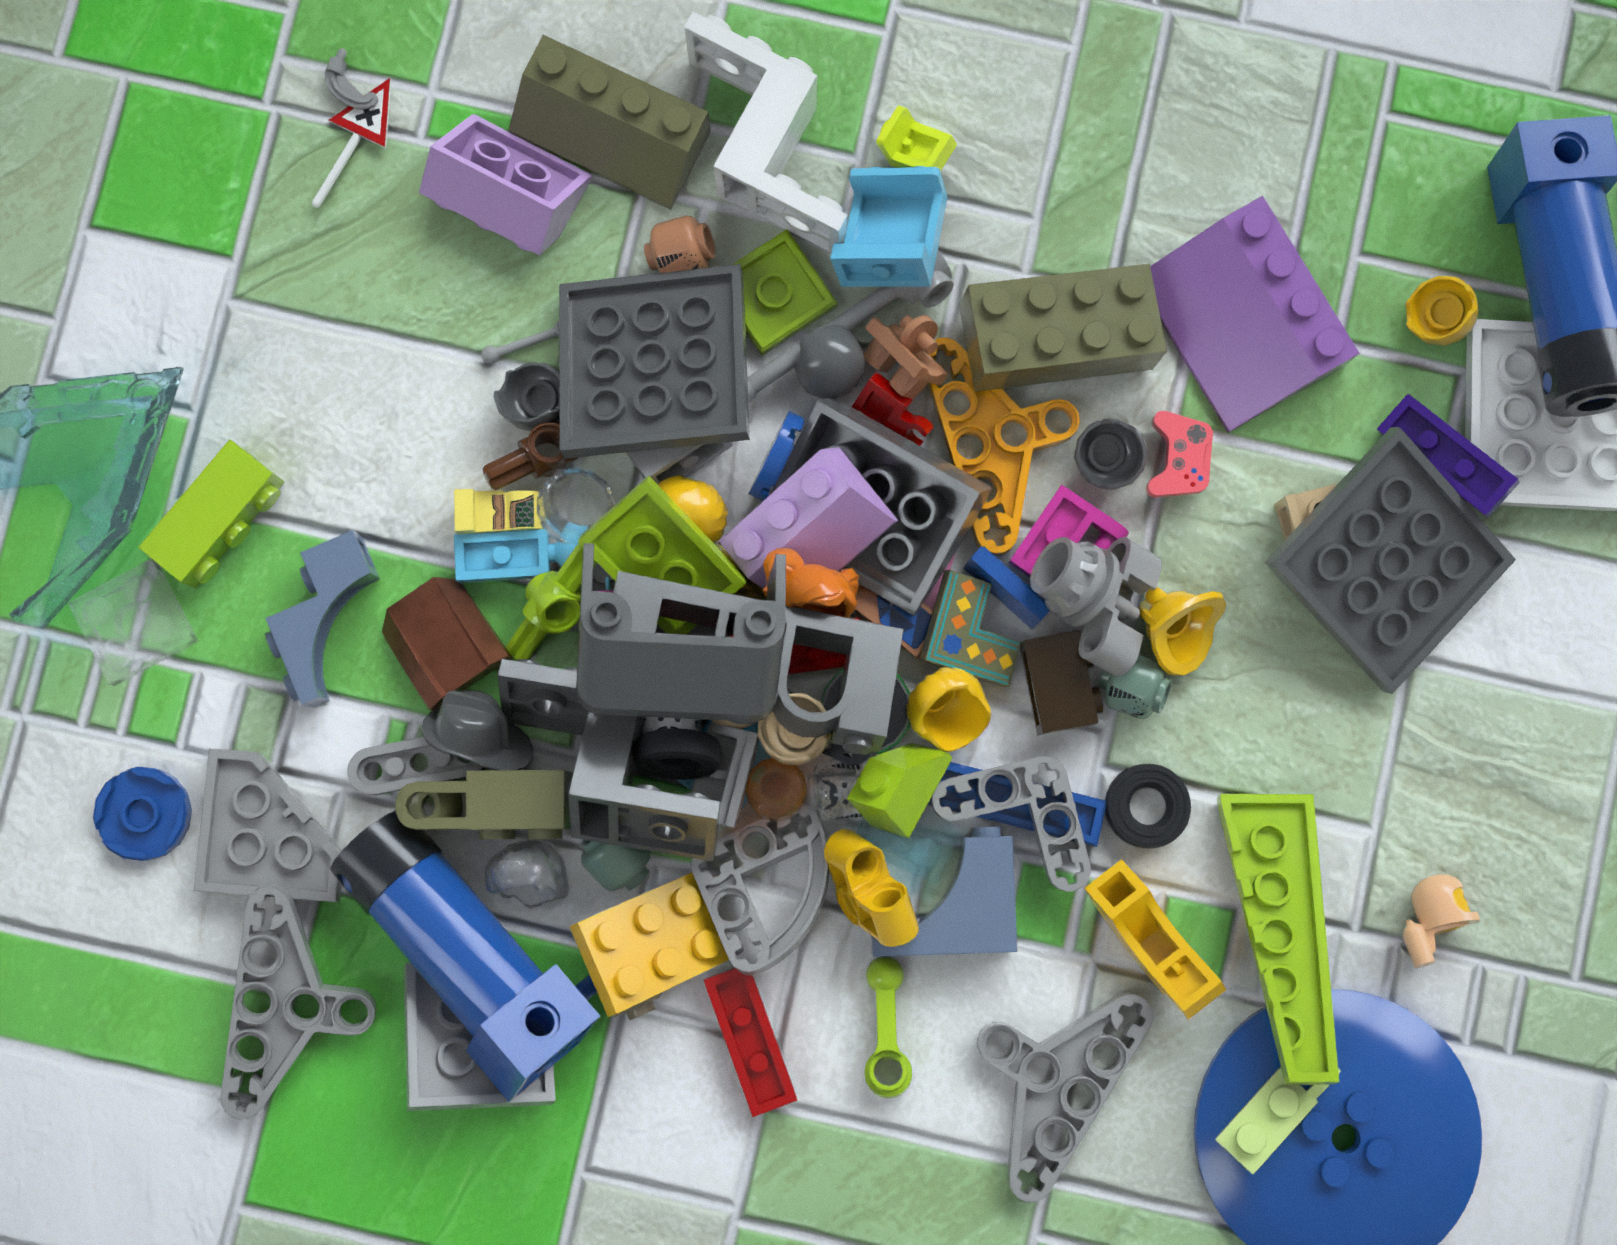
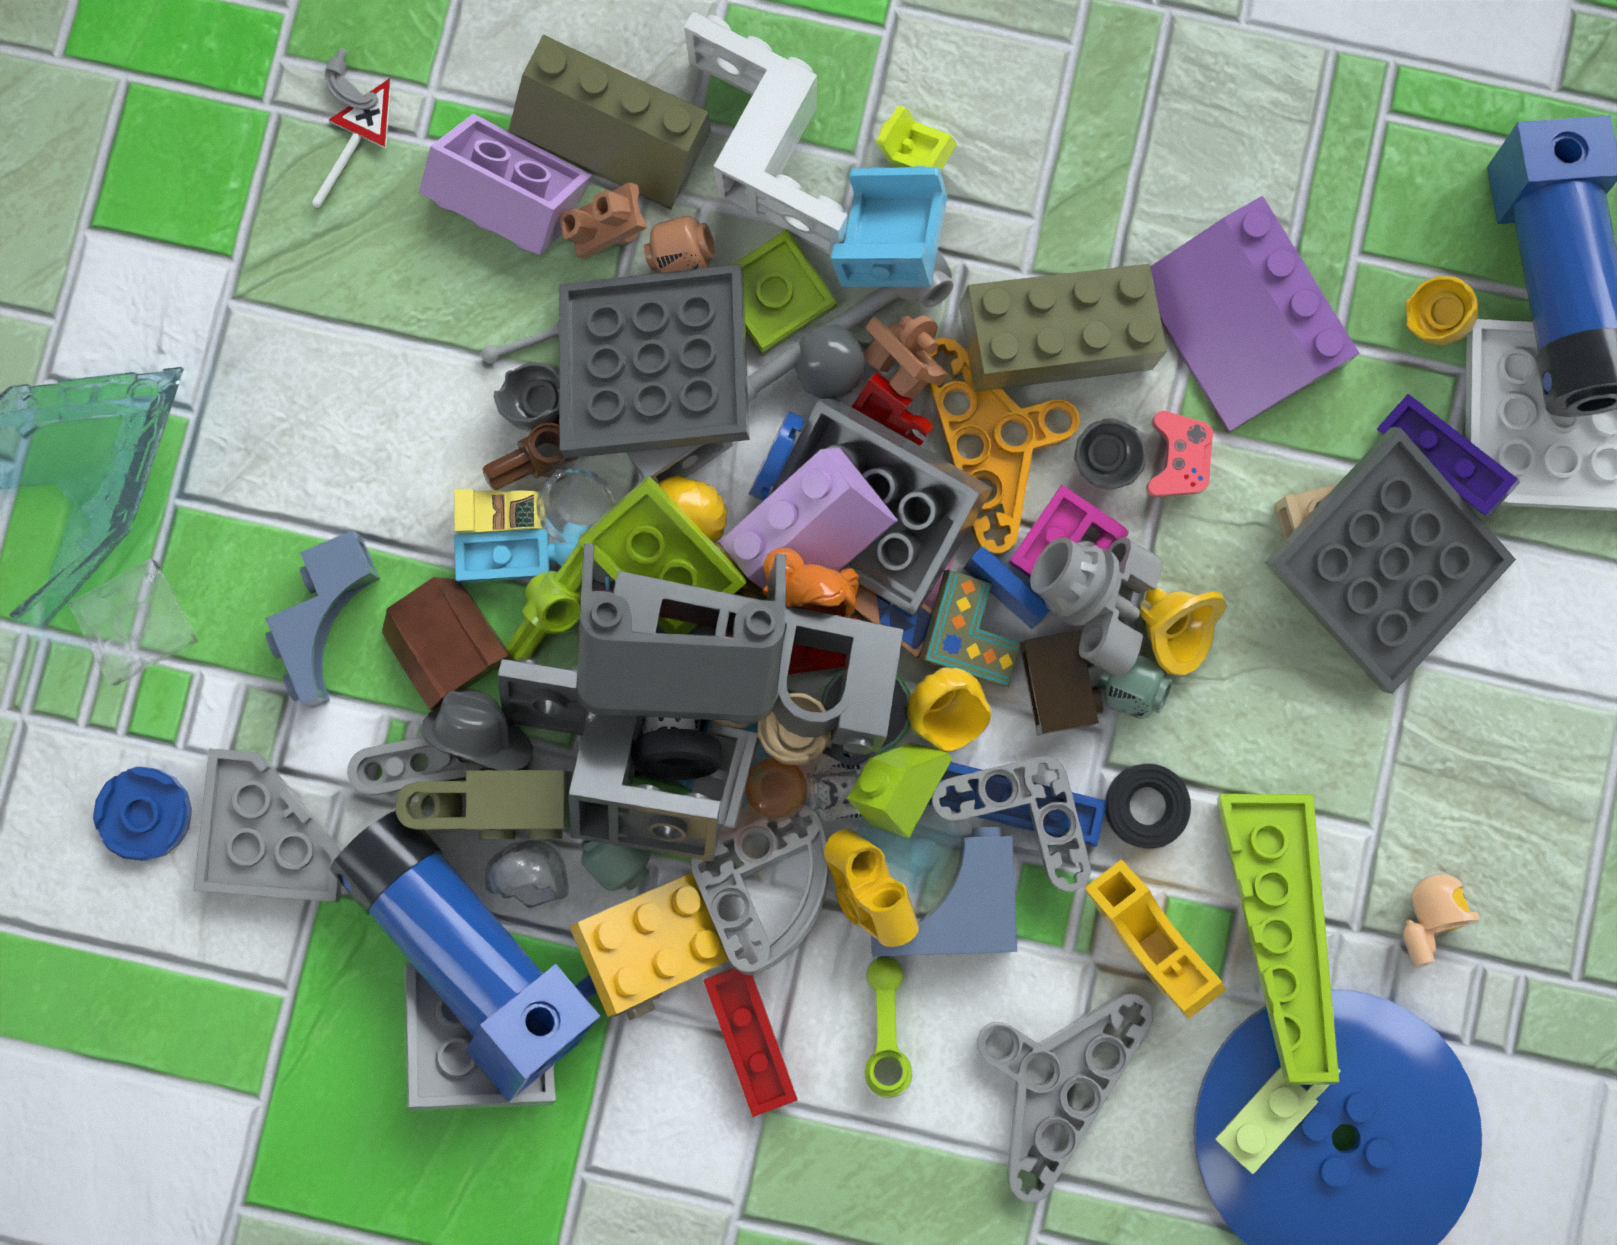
lime brick [138,439,285,588] -> none
light grey beam [221,883,377,1120] -> none
none -> nougat hips [559,182,647,259]

